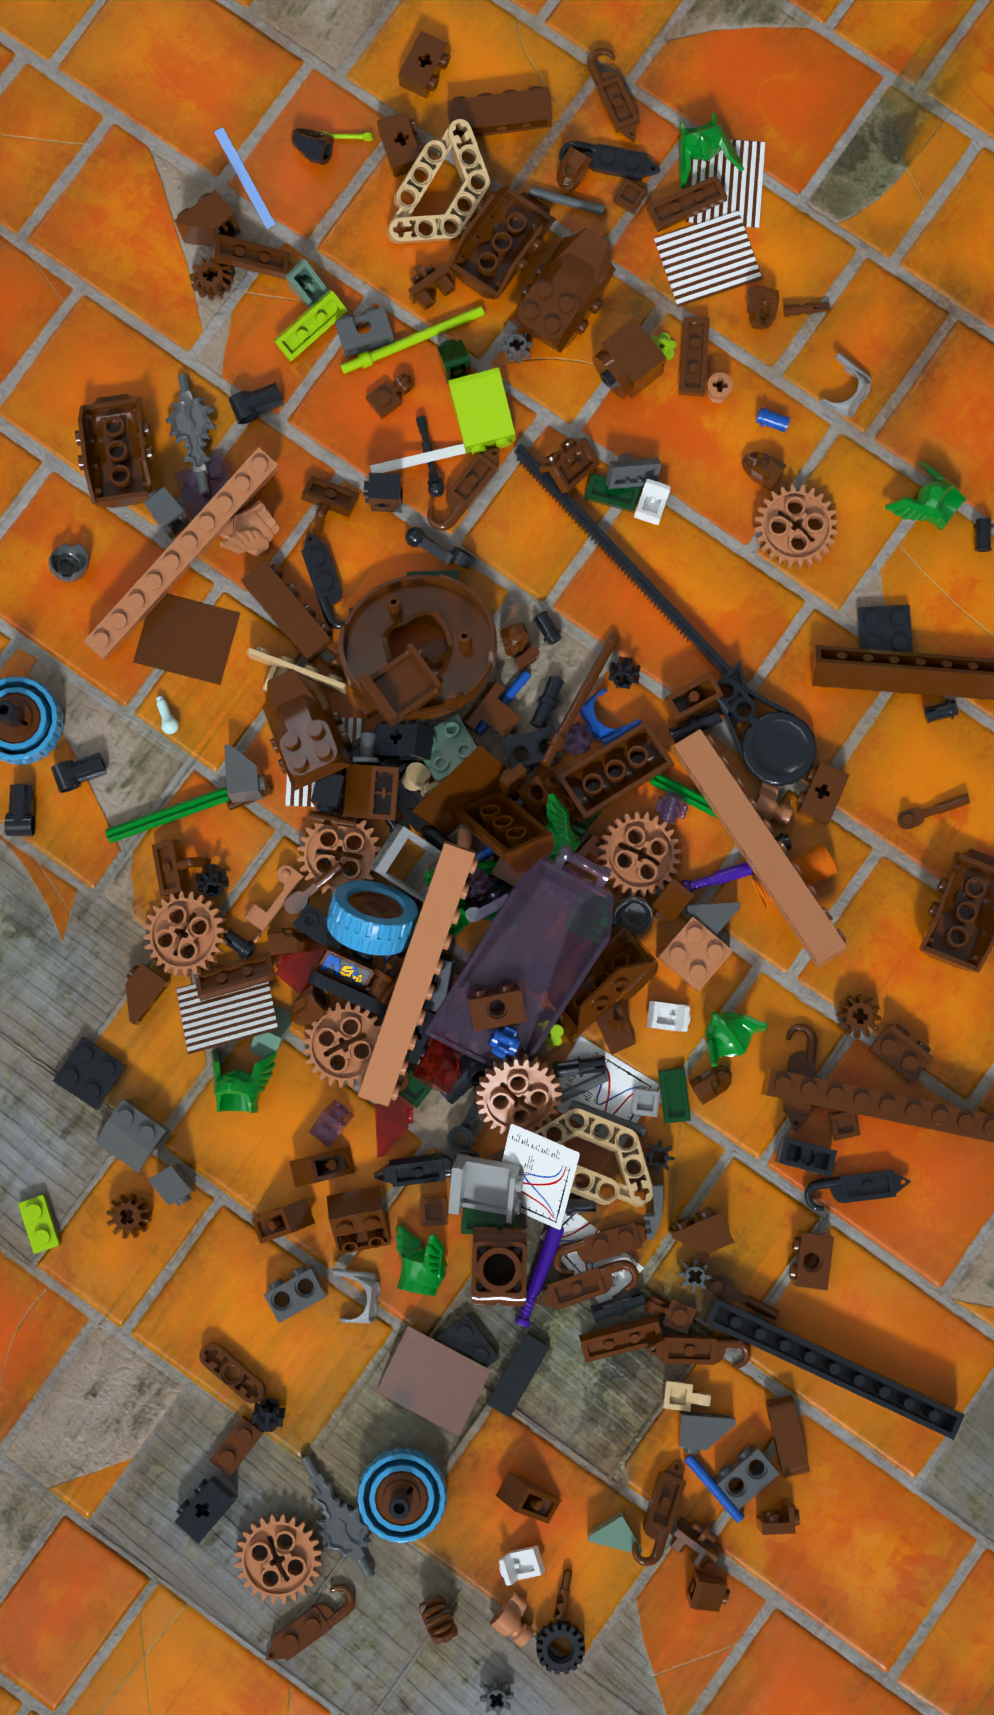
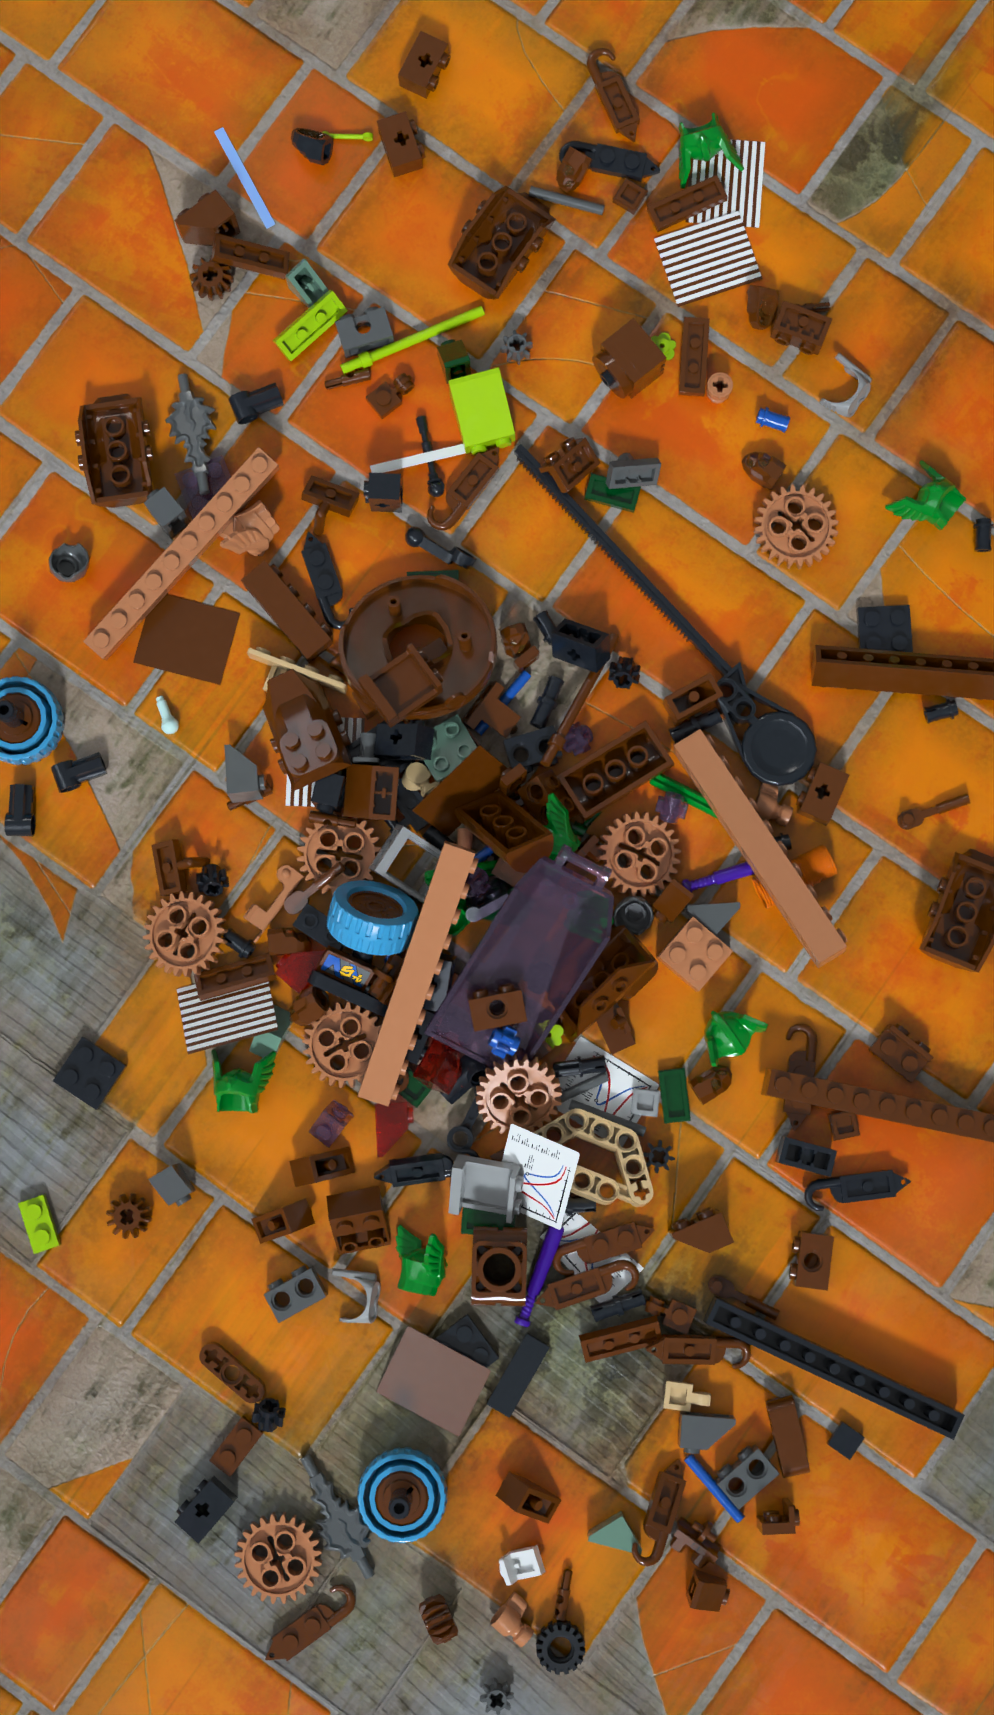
dark grey slope [96,1099,170,1173] -> none
green axle [105,787,230,843] -> none
reddish brown slope [125,963,170,1025] -> none
tan piece [386,119,490,244] -> none
reddish brown hips [408,264,455,310] -> none
reddish brown plate [420,1197,448,1226] -> none
reddish brown brick [447,86,552,139] -> none
reddish brown slope [508,228,616,353] -> none
blue helmet [579,688,642,745] -> none
white bracket [634,479,671,525] -> none
dark grey slope [644,1182,665,1240] -> none
white bracket [647,1001,691,1032] -> none
dark grey gear [677,1258,711,1293] -> none
reddish brown gear [835,994,882,1039] -> none
none -> reddish brown pin [325,368,371,390]
none -> black brick [551,618,611,673]
none -> reddish brown bracket [770,301,832,355]
none -> black tile [827,1421,865,1460]

